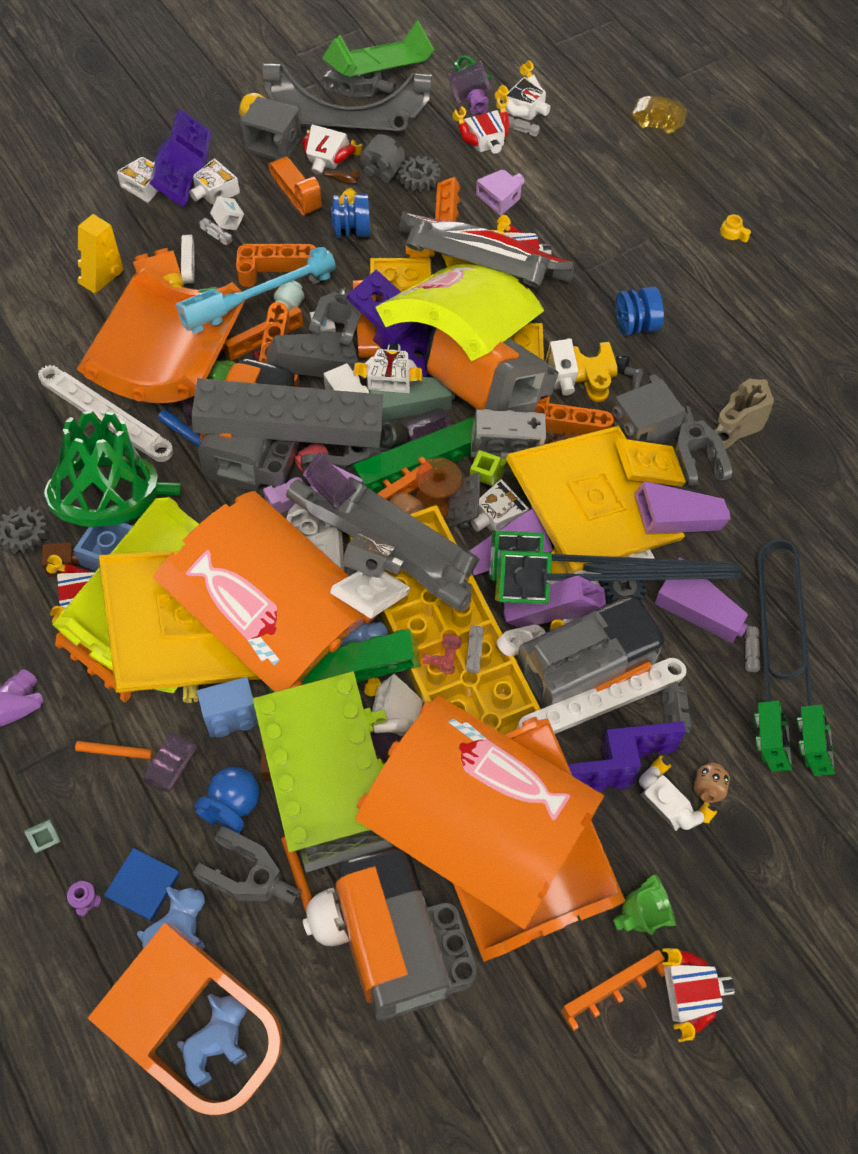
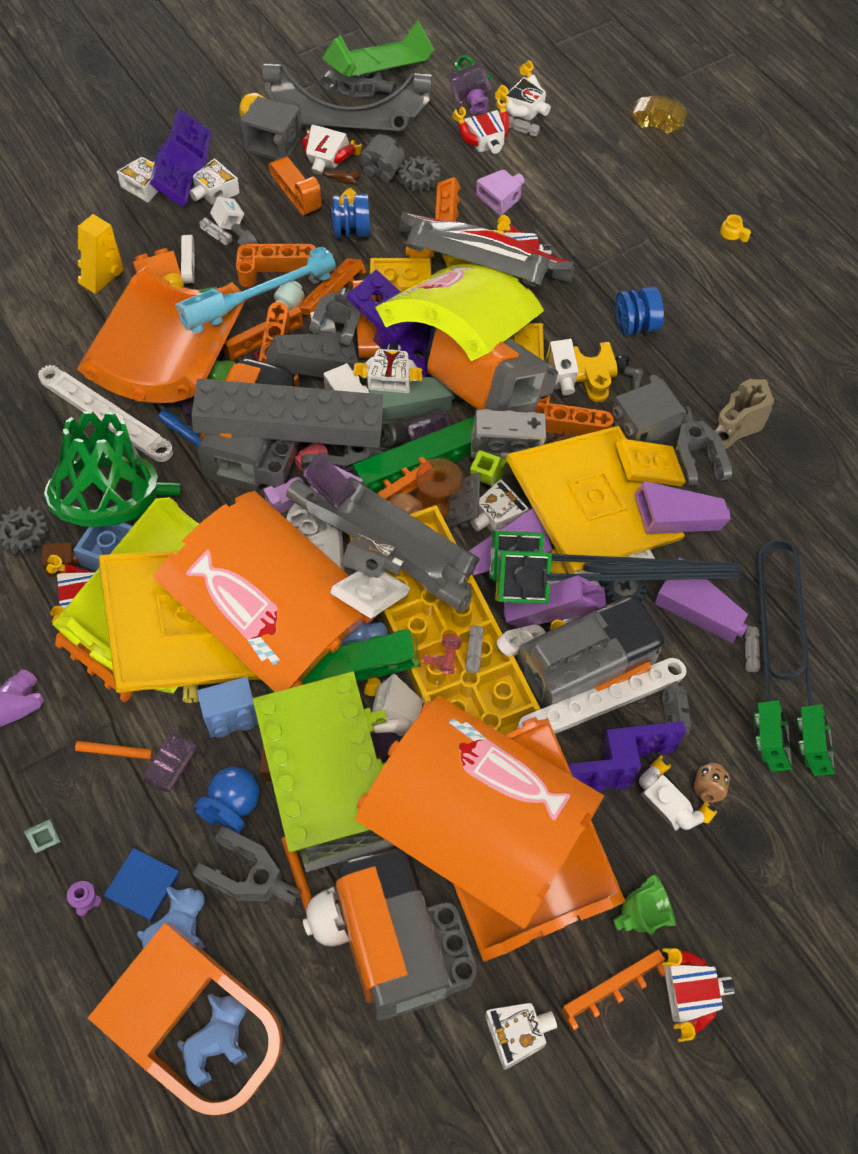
none -> dark grey bar [231,223,259,247]
none -> orange hinge [298,258,366,320]
none -> white torso [485,1003,557,1070]

